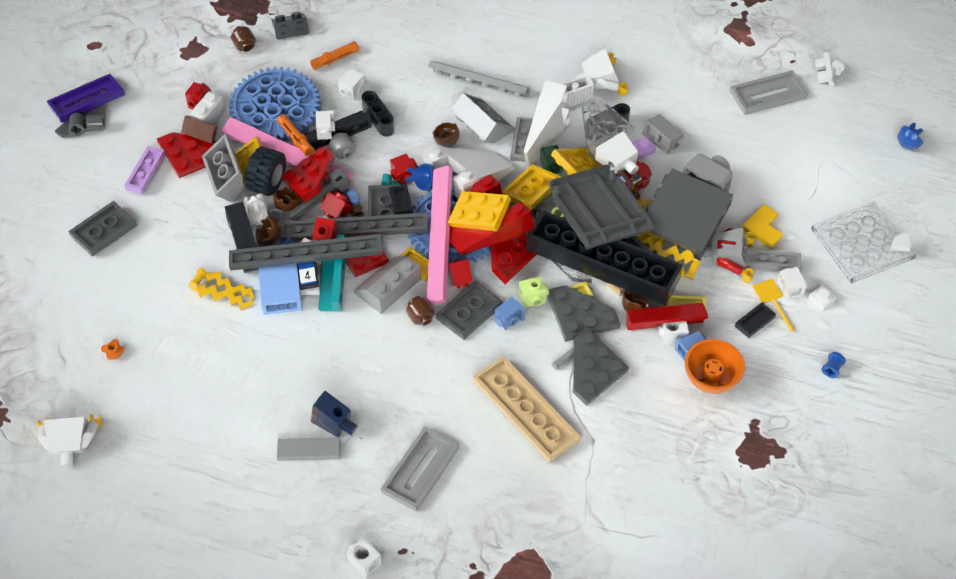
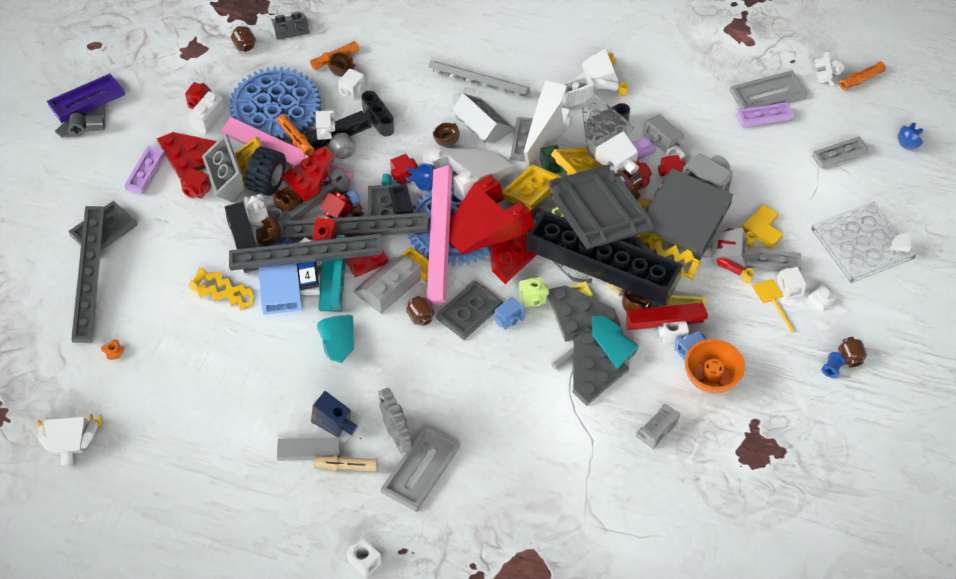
reddish brown tile [181,116,218,143] -> none
yellow plate [448,191,511,231] -> none
red brick [448,259,473,288] -> none
tan plate [472,356,581,463] -> none
black tile [735,302,776,338] -> none
none -> dark grey plate [71,206,105,343]
none -> red brick [180,168,211,199]
none -> tan pin [314,455,377,472]
none -> teal panel [317,315,354,363]
none -> reddish brown hair [328,52,356,77]
none -> light grey gear [378,387,412,454]
none -> teal panel [592,315,639,369]
none -> light grey hinge [636,404,681,449]
none -> red brick [658,155,686,178]
none -> white tile [665,145,687,161]
none -> lavender plate [737,102,793,127]
none -> light grey plate [812,136,869,169]
none -> reddish brown head [838,337,867,368]
none -> orange pin [839,61,886,90]

